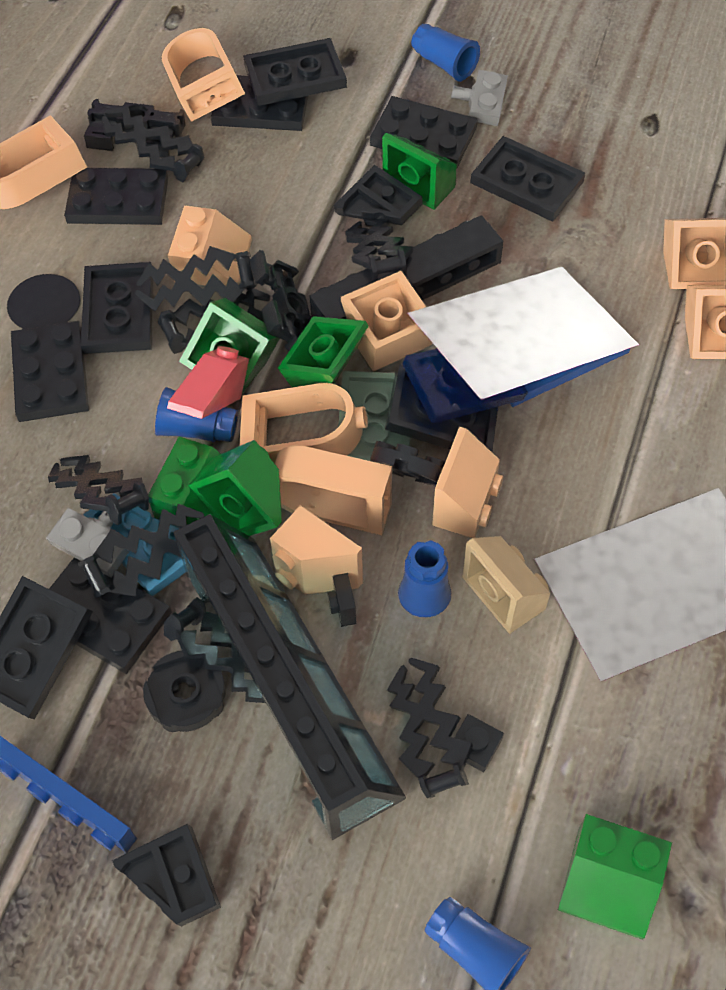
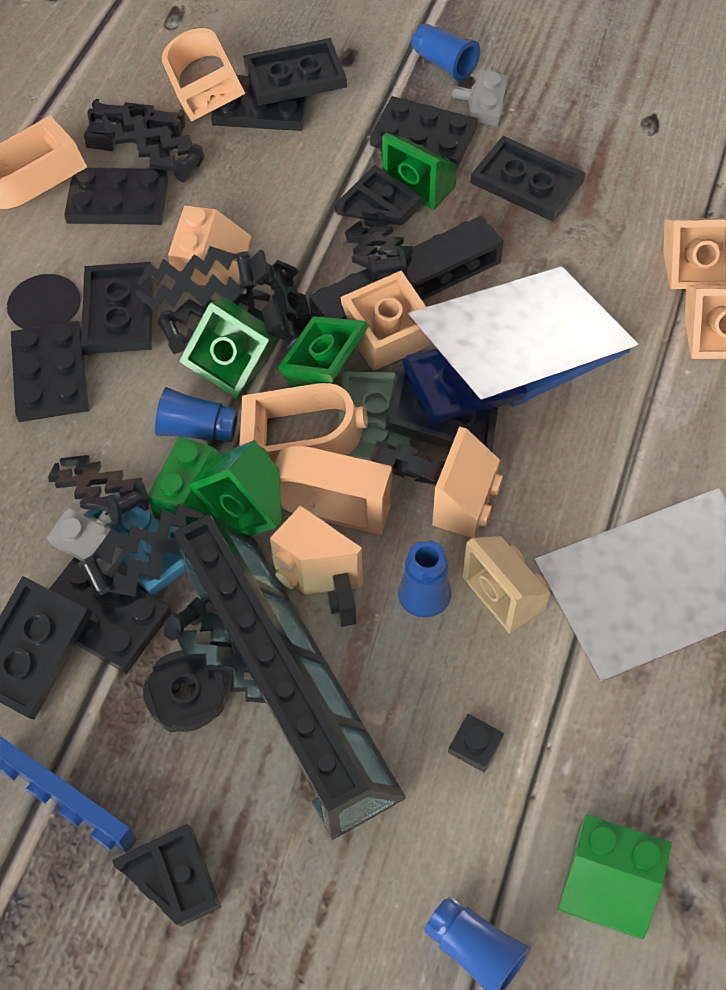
coral slope [167,346,249,419] -> none
black piece [387,658,473,798] -> none

